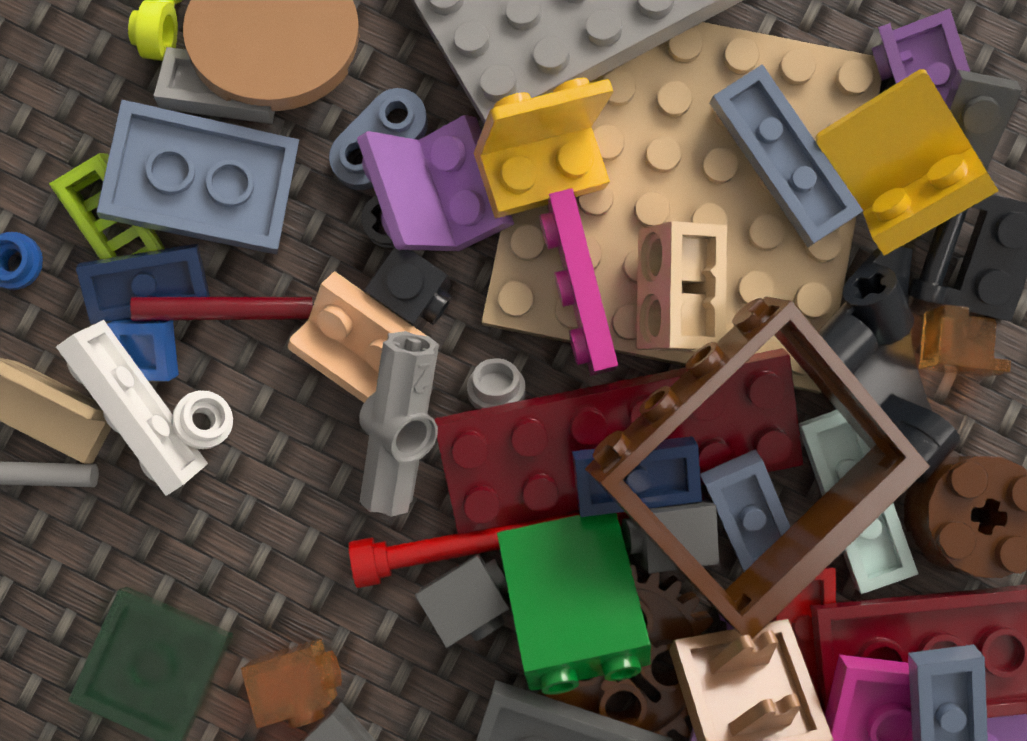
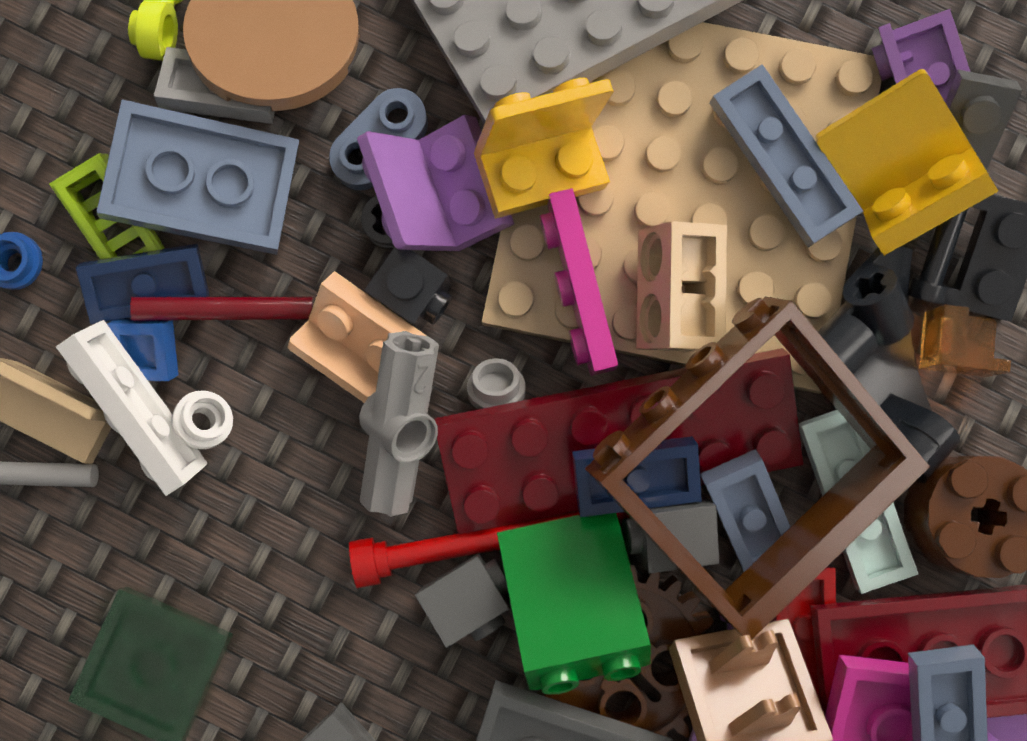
clear orange brick [240,638,342,728] -> none

